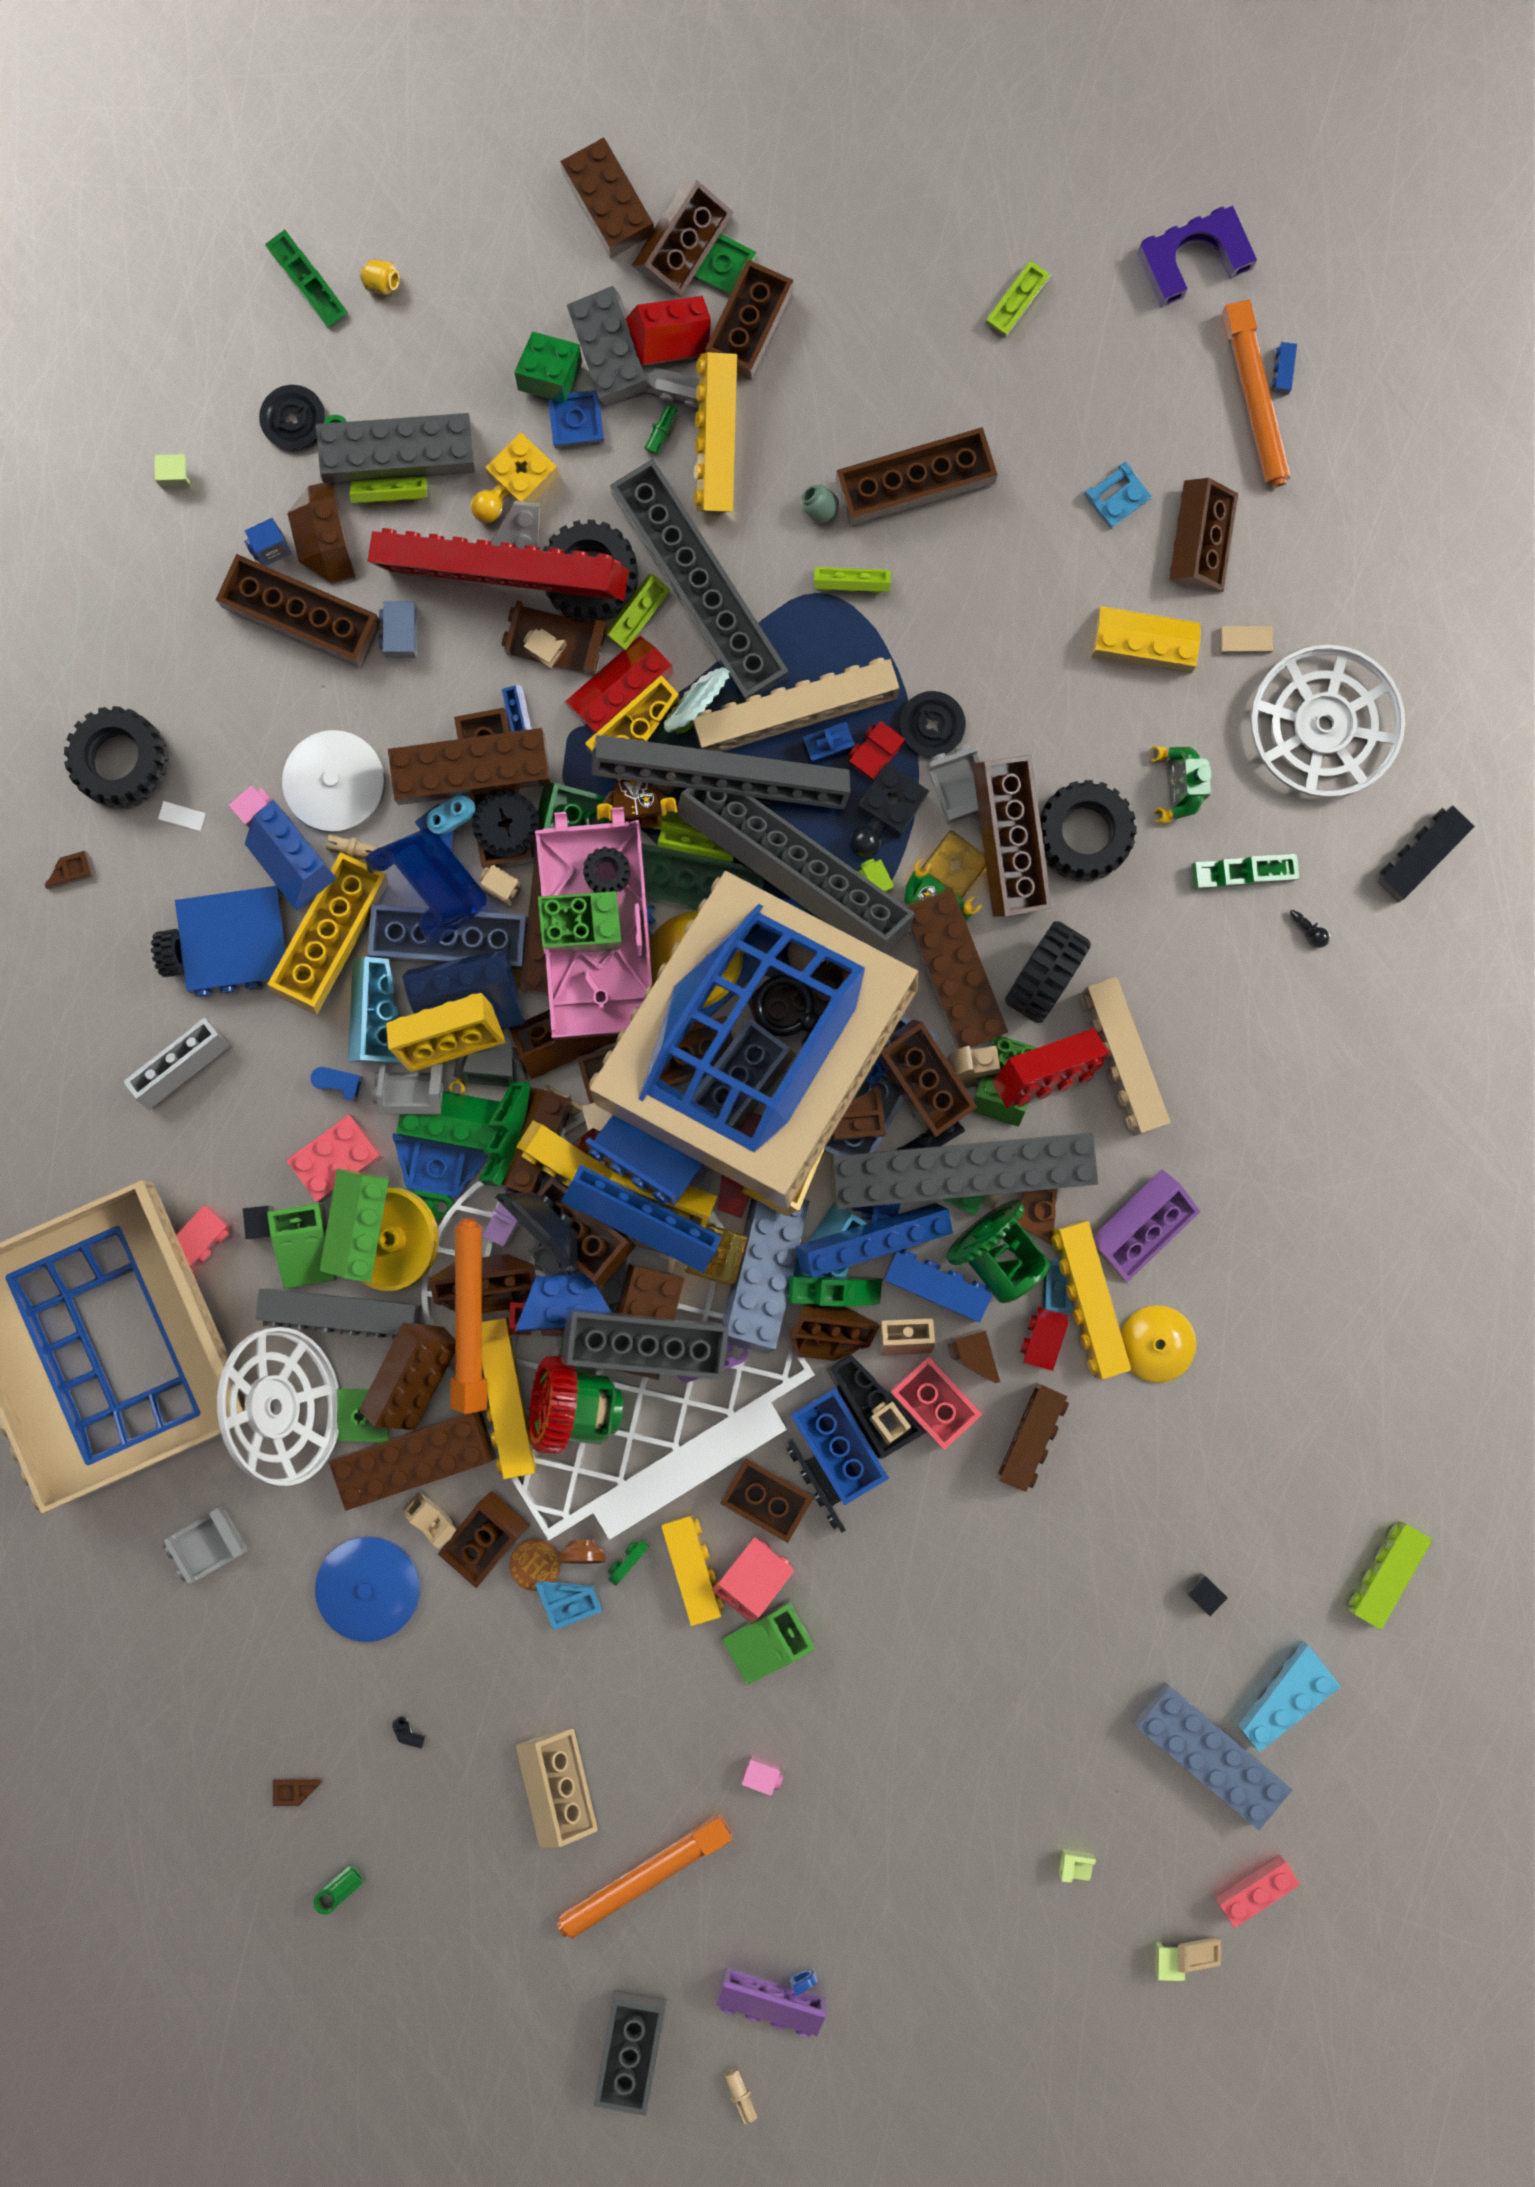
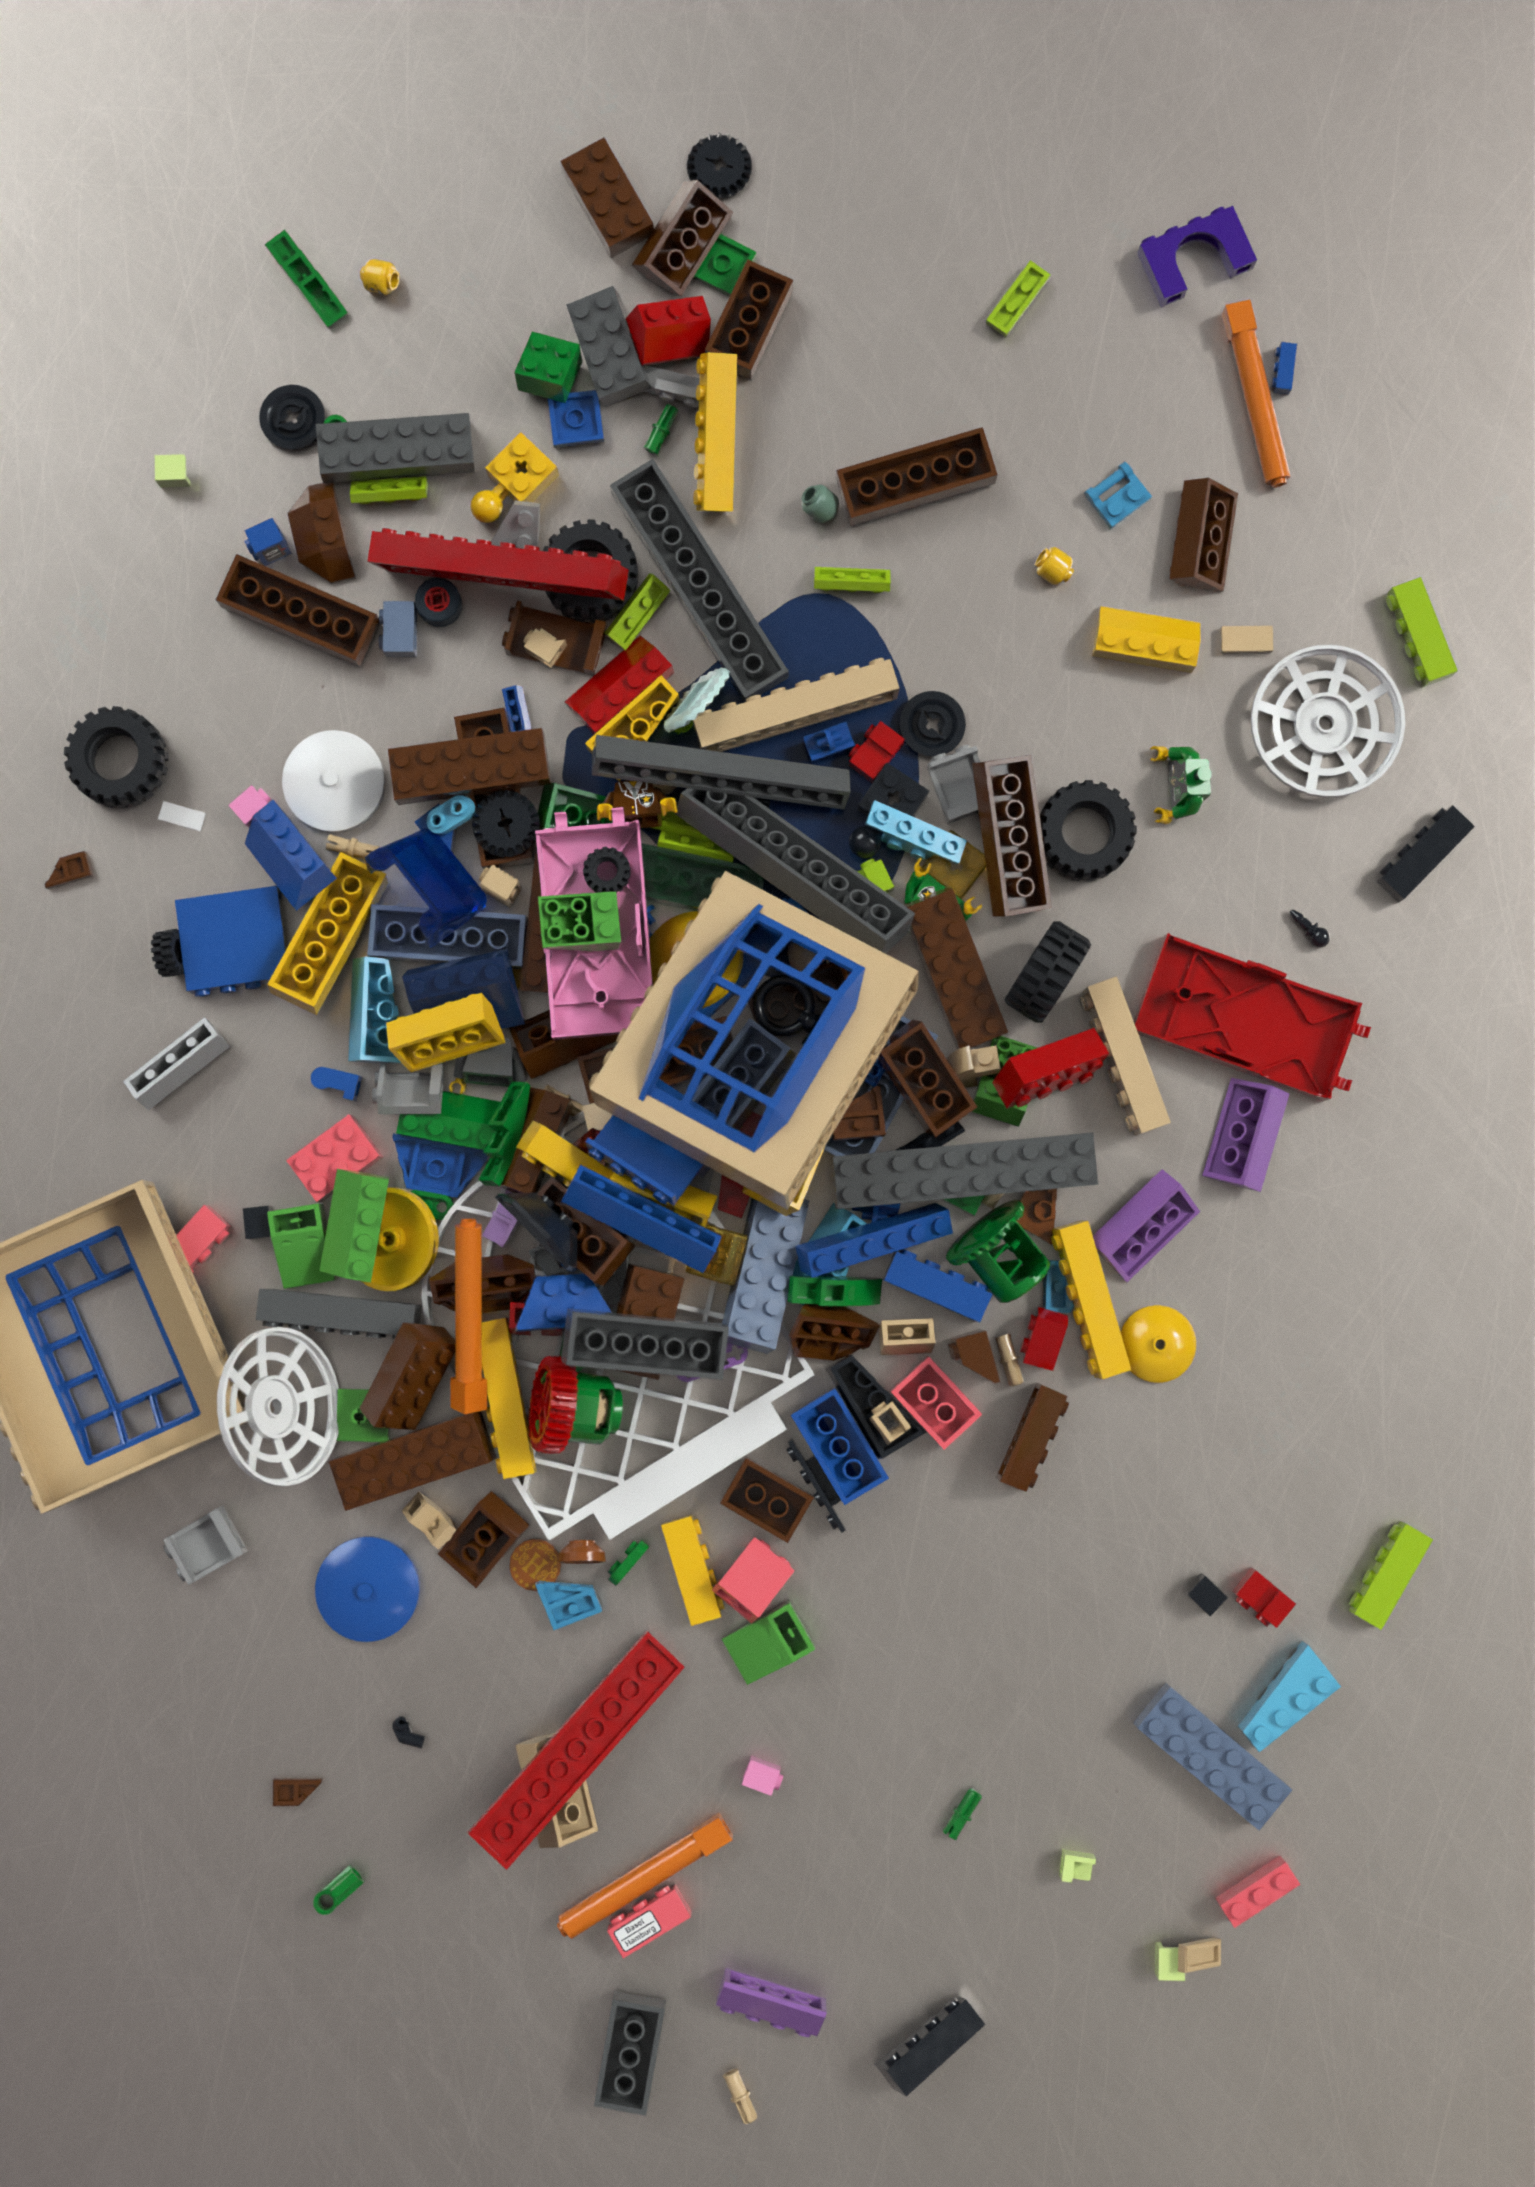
blue tile [789,1970,818,1996] -> none
green slope [1191,854,1300,889] -> none
none -> black wheel [415,578,462,627]
none -> red plate [467,1631,685,1870]
none -> coral brick [607,1884,692,1958]
none -> black gear [687,132,752,198]
none -> medium azure bracket [865,800,967,864]
none -> black wedge [875,1996,986,2097]
none -> green axle [942,1788,982,1840]
none -> tan axle [995,1334,1024,1386]
none -> yellow head [1035,547,1074,585]
none -> red piece [1134,933,1371,1102]
none -> medium lavender slope [1202,1078,1289,1192]
none -> red brick [1232,1567,1296,1628]
none -> lime brick [1386,577,1458,687]

